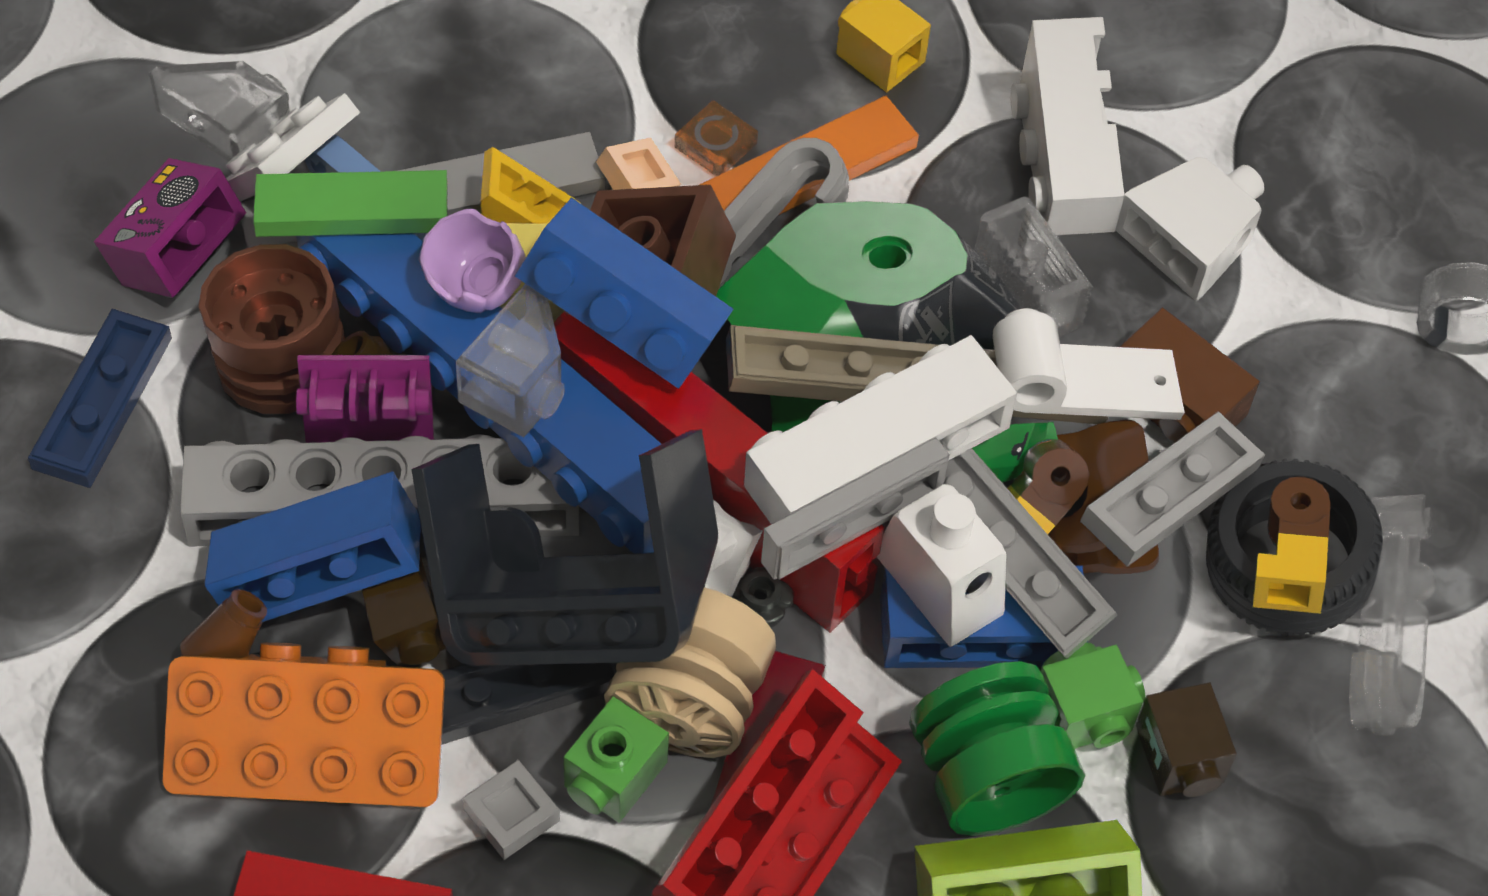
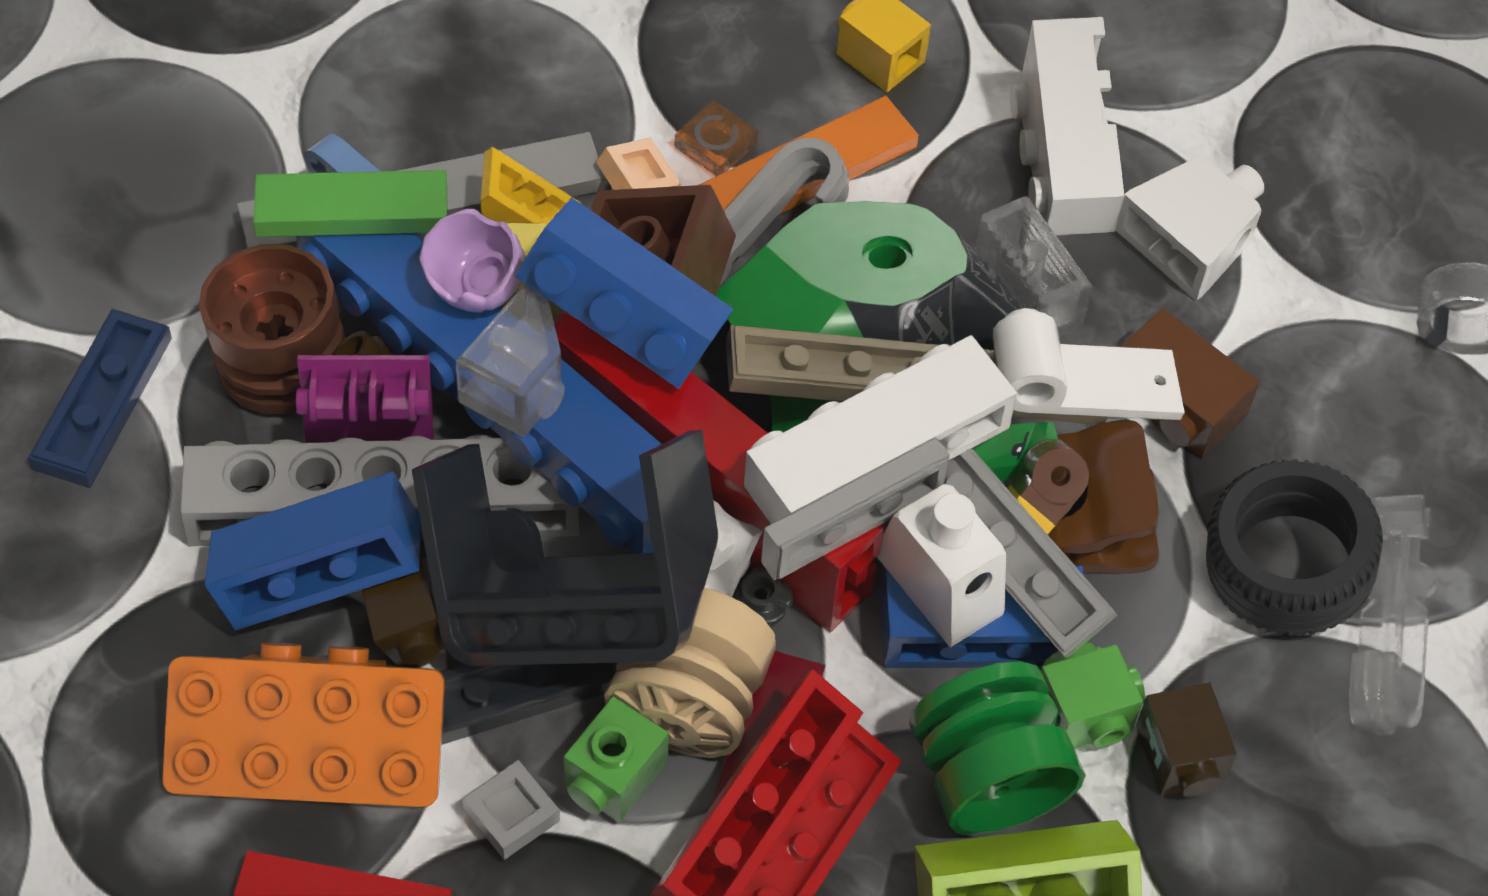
magenta brick [94,158,246,298] -> none
clear slope [149,61,290,162] -> none
reddish brown cone [179,589,267,659] -> none
white plate [225,93,360,202] -> none
light grey plate [1080,412,1265,567] -> none
leg [1253,477,1330,614] -> none

